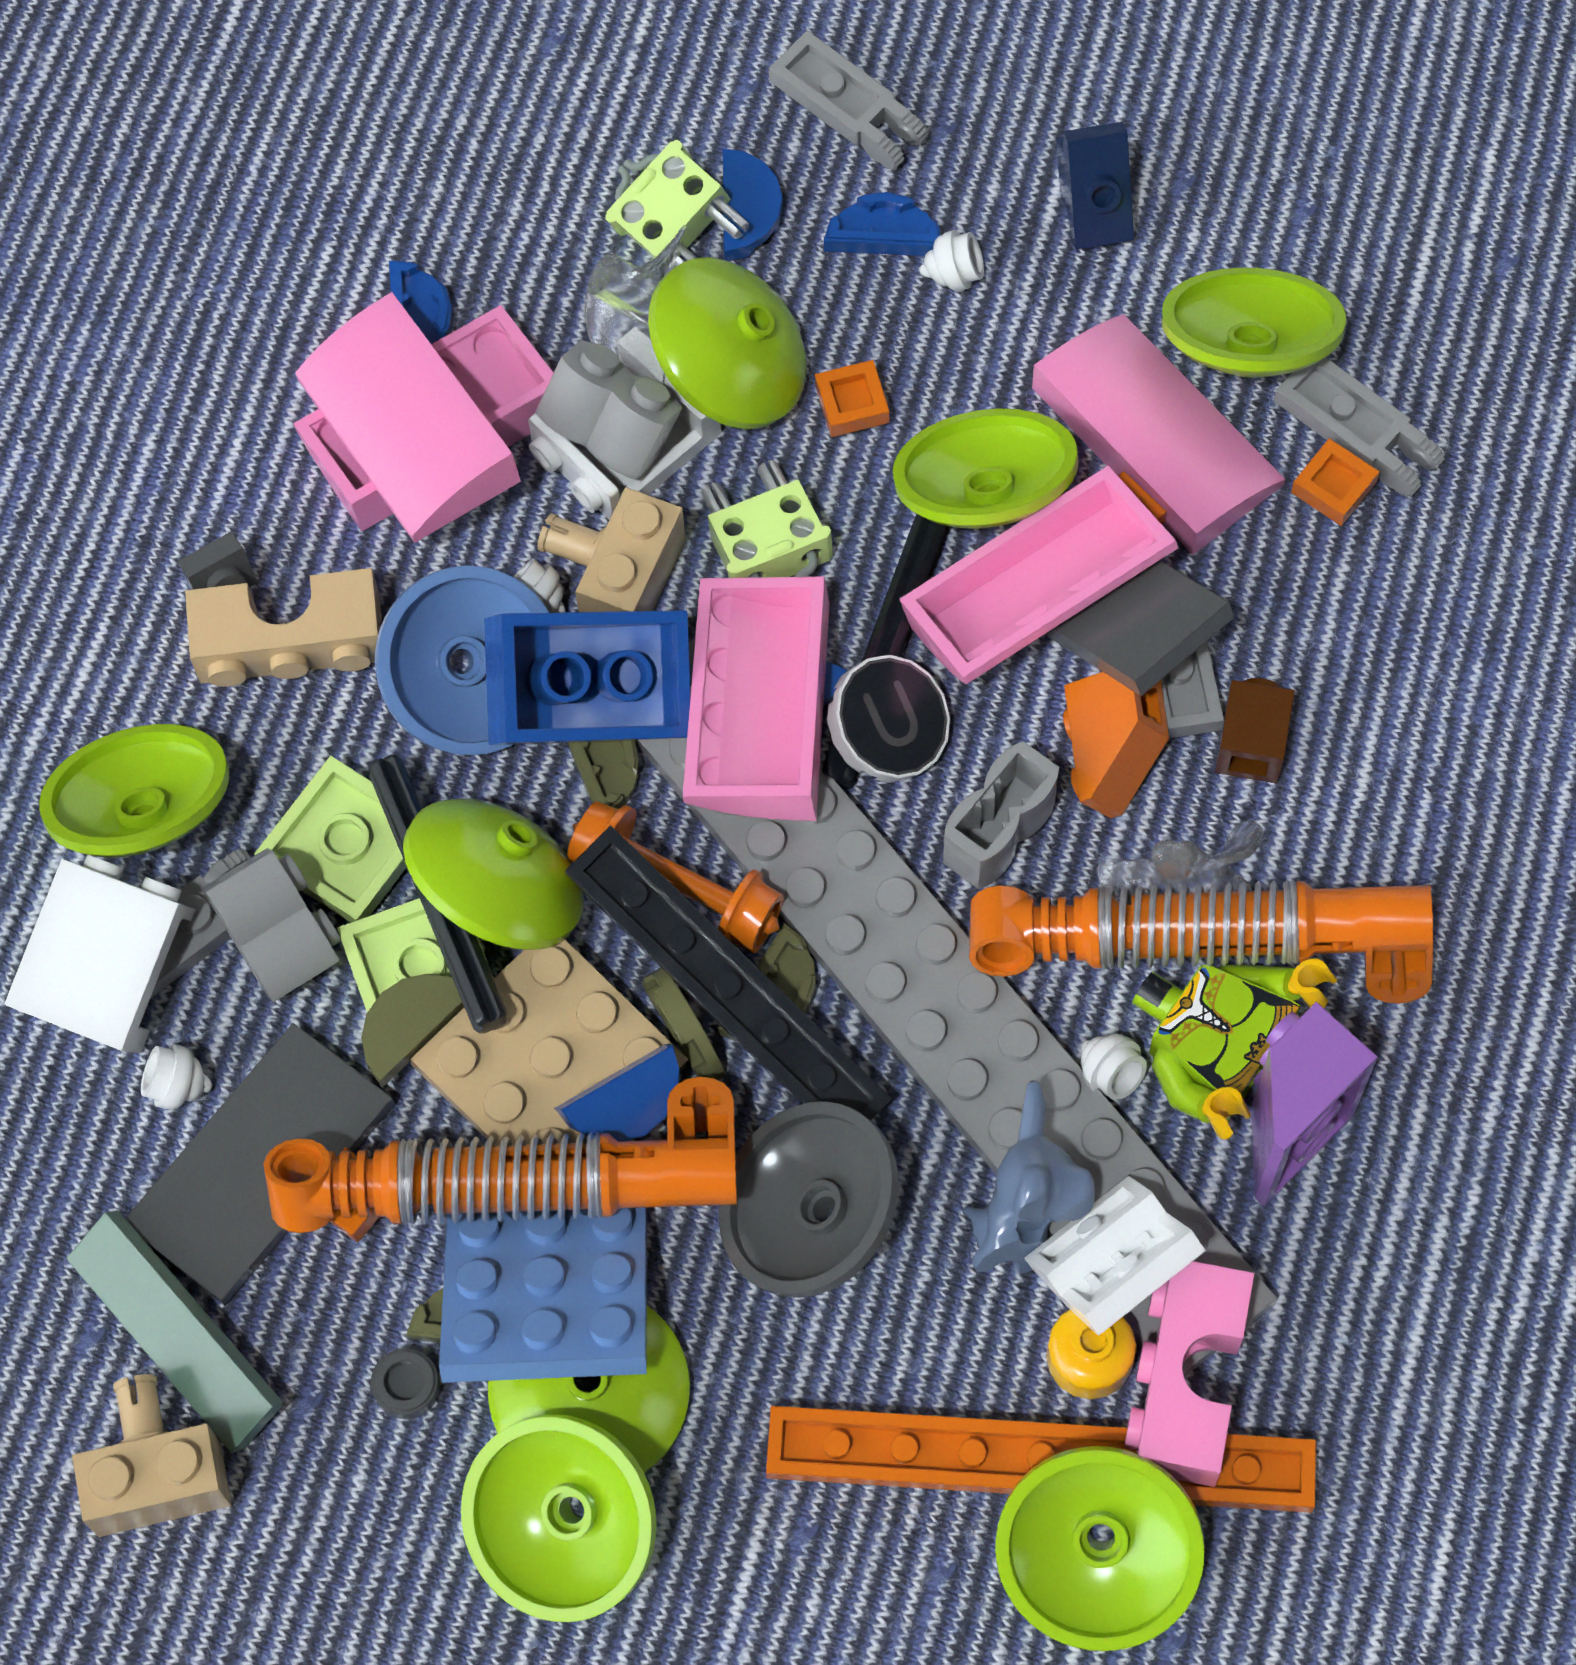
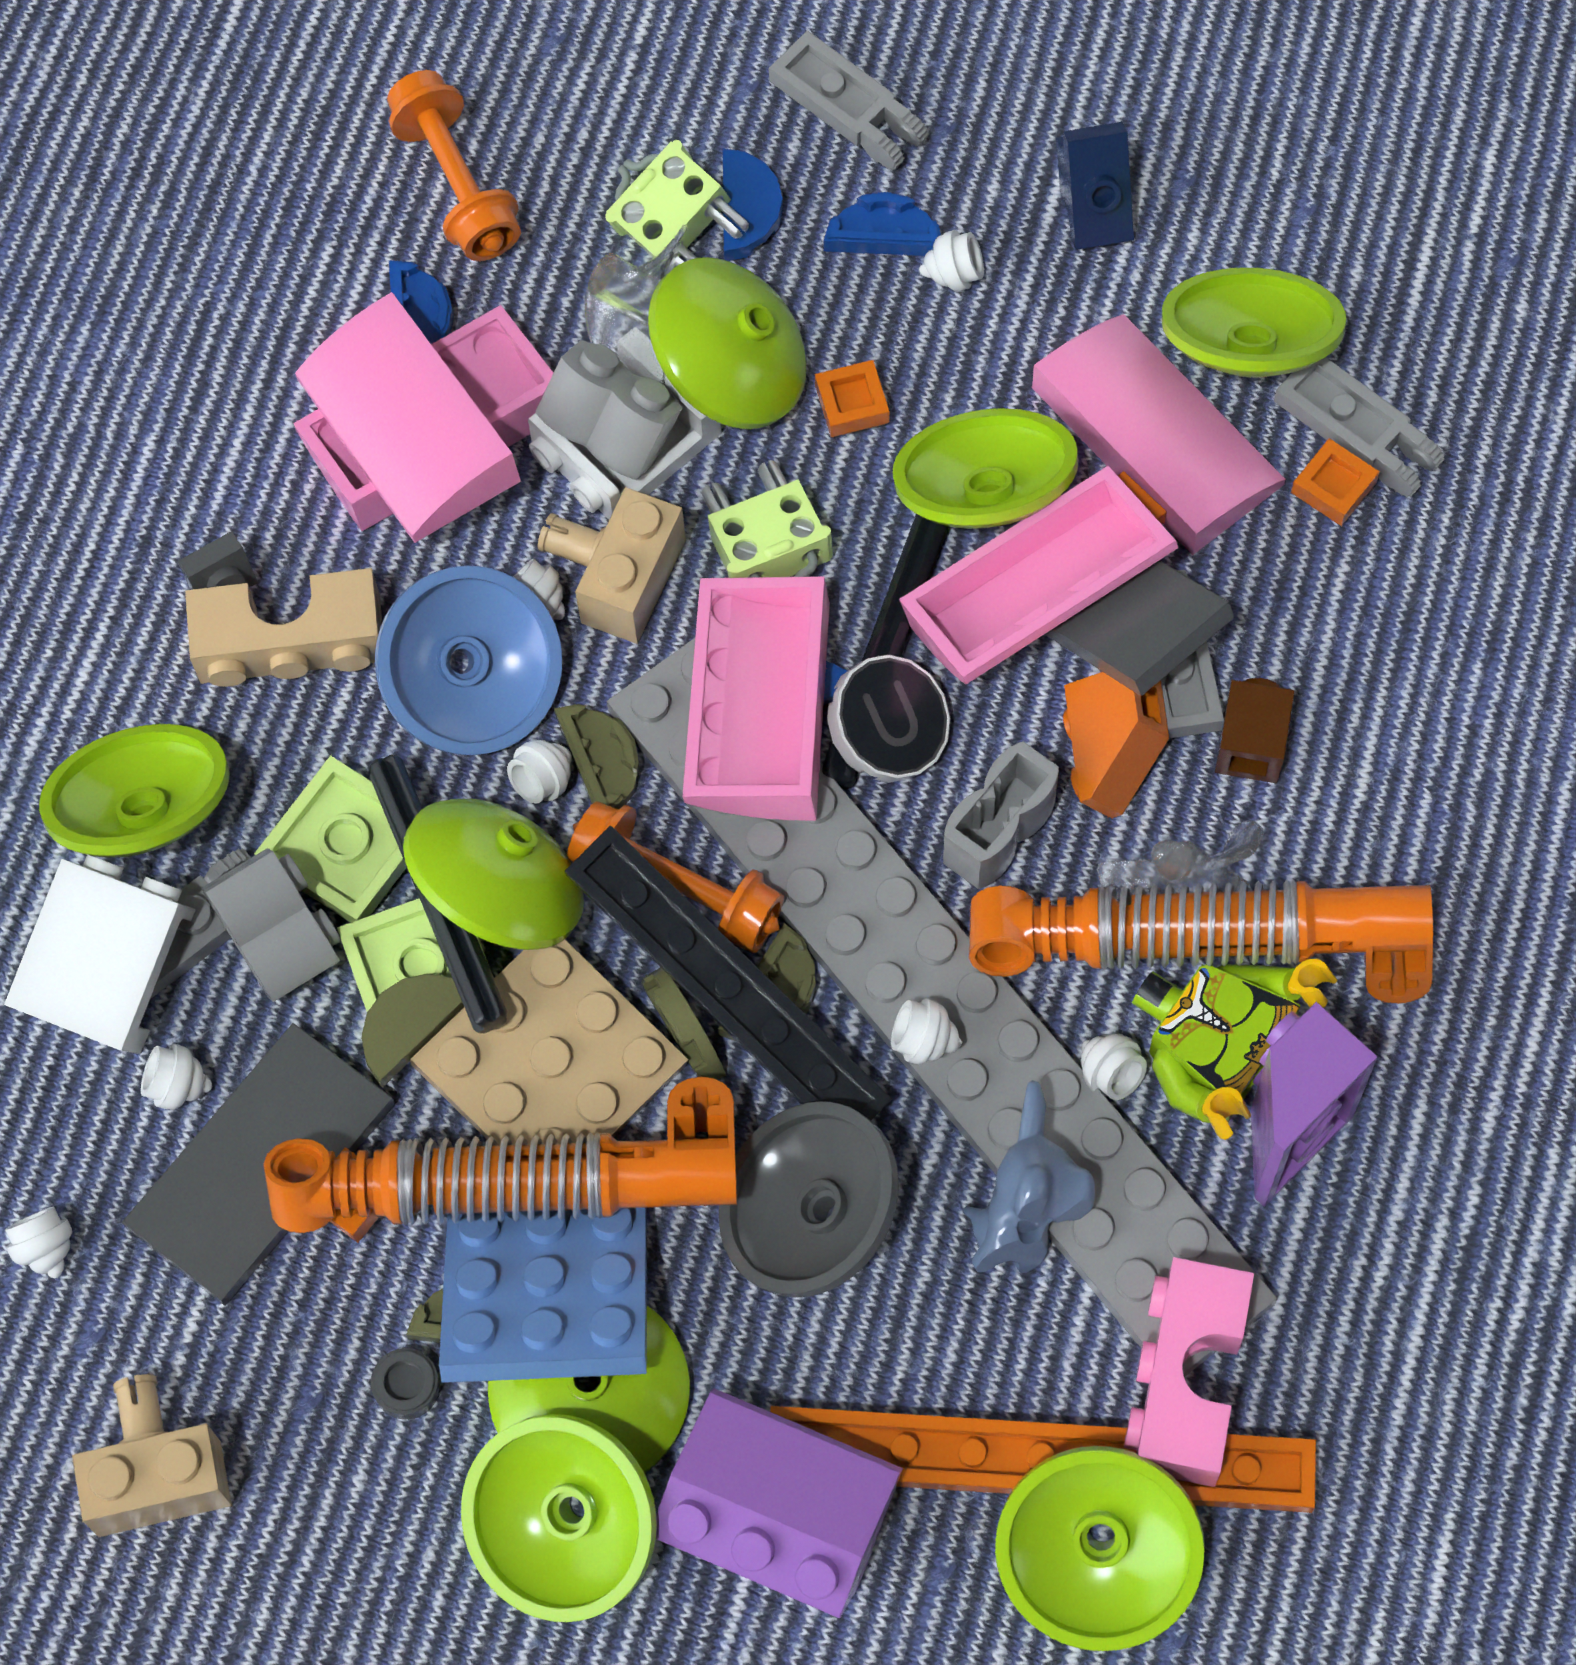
tile [66,1210,284,1453] -> none
blue slope [484,610,690,745] -> none
blue tile [554,1044,680,1141] -> none
white slope [1024,1176,1206,1335] -> none
yellow head [1046,1309,1137,1400] -> none
none -> white plate [5,1207,72,1279]
none -> orange piece [387,70,521,261]
none -> white plate [507,740,572,804]
none -> medium lavender slope [656,1388,903,1619]
none -> white plate [891,998,962,1065]

